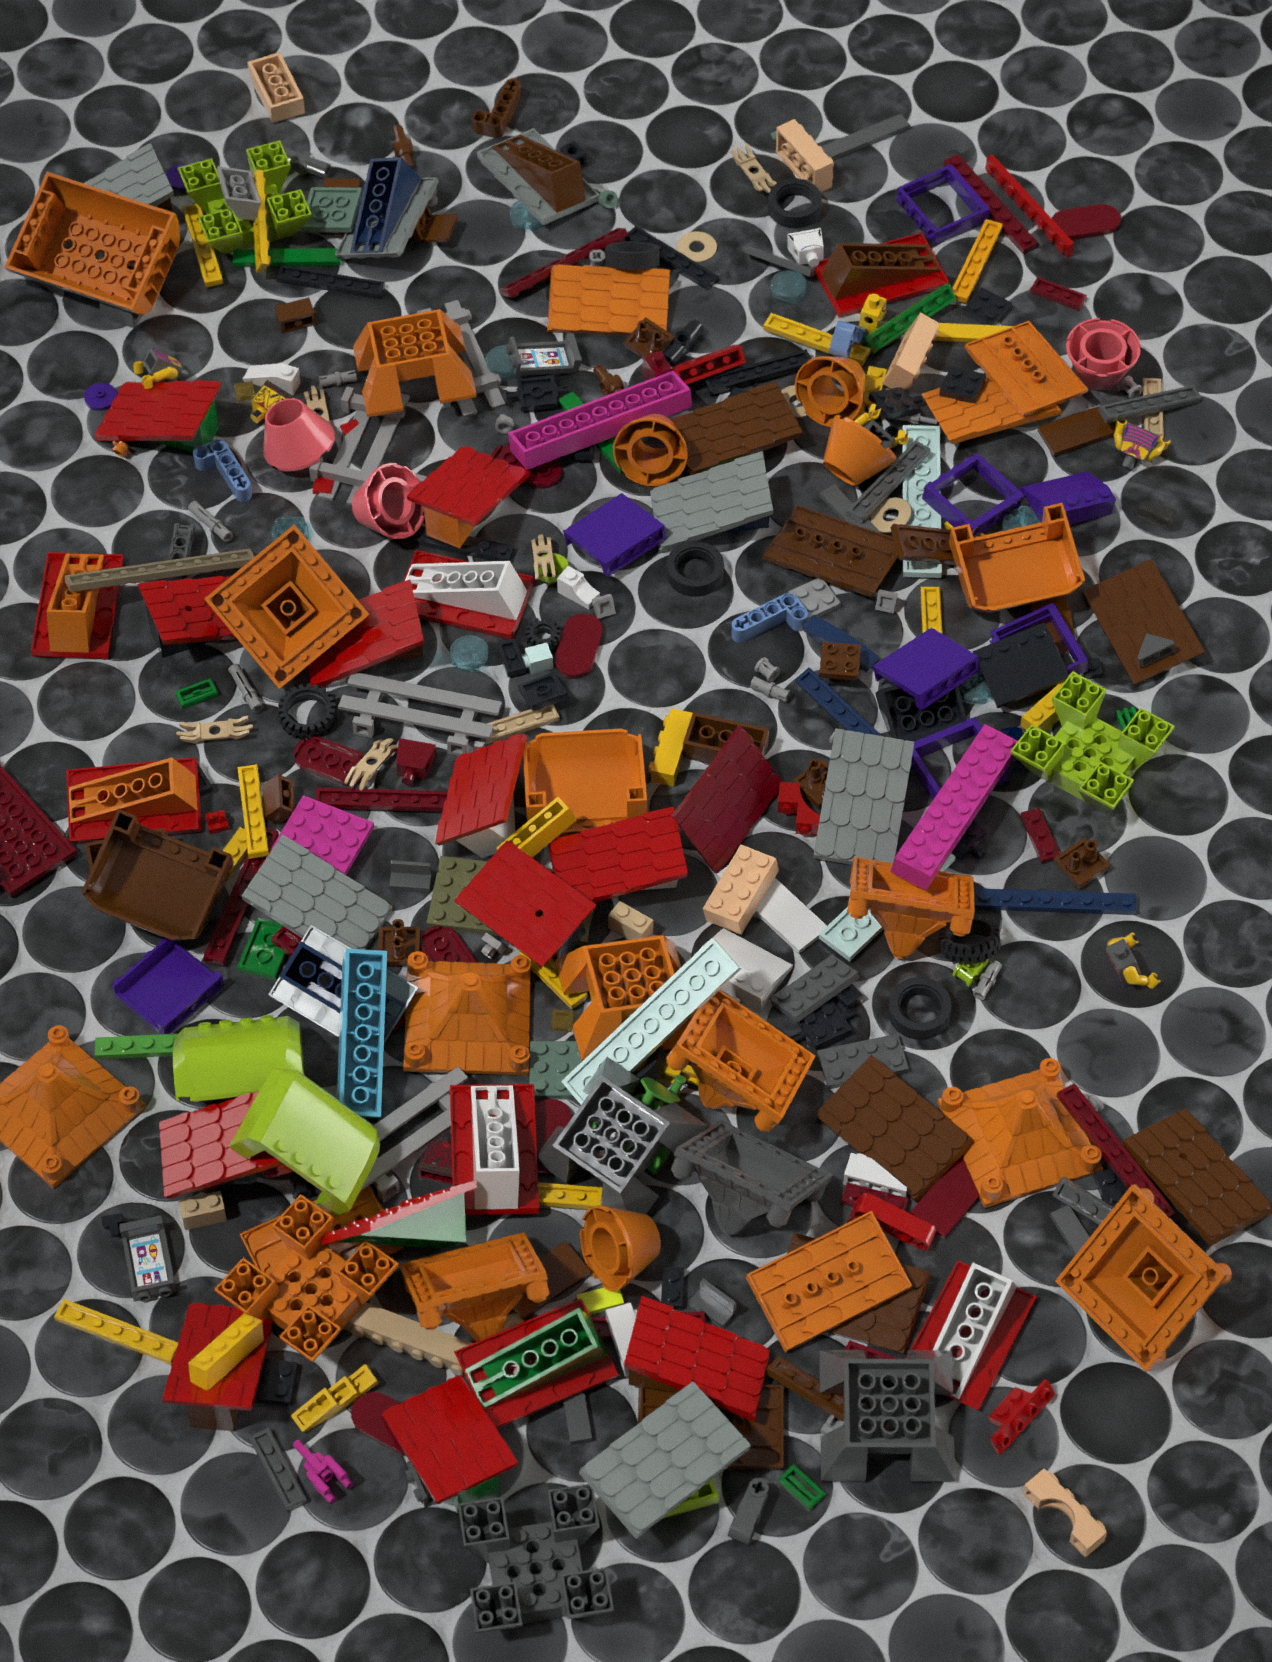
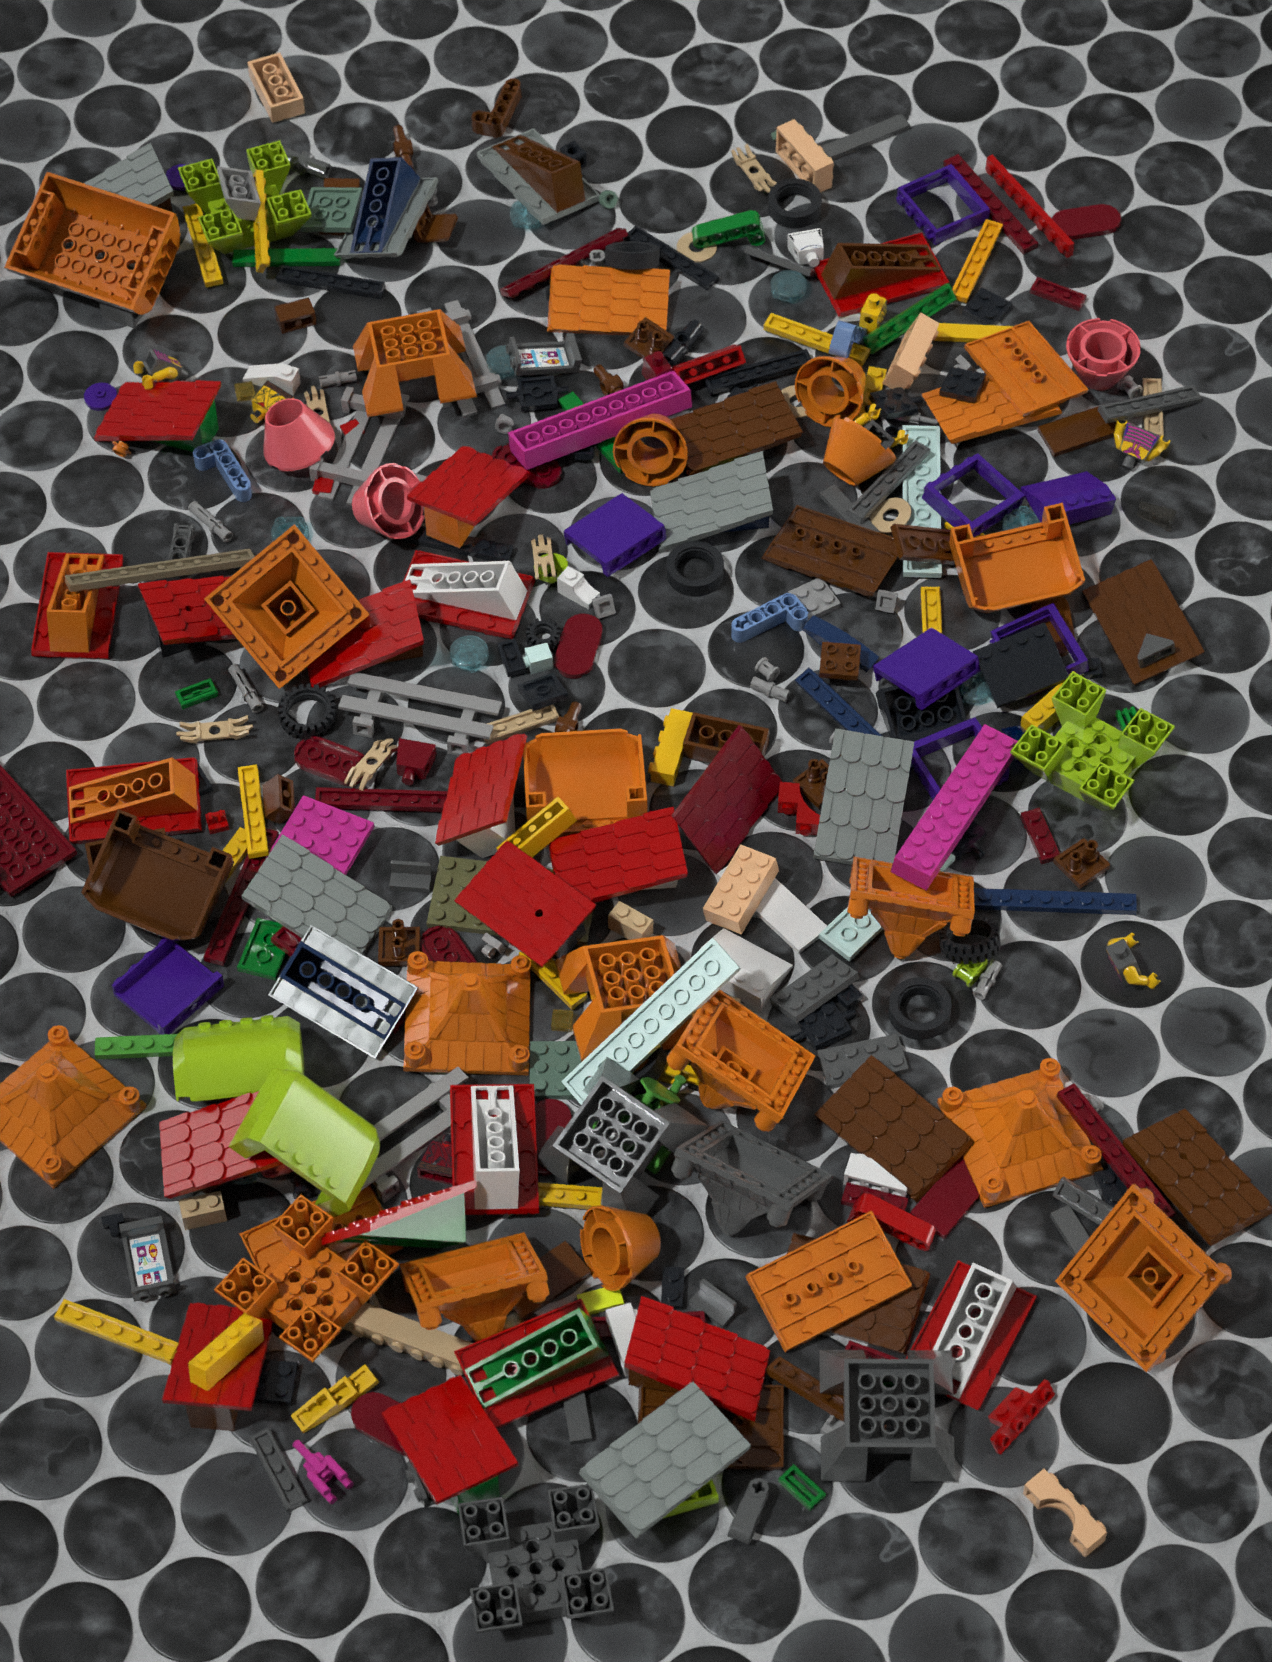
medium azure brick [337,949,387,1120] -> none
none -> reddish brown pin [555,702,582,732]
none -> green beam [692,210,765,248]
none -> light grey tile [954,354,977,372]

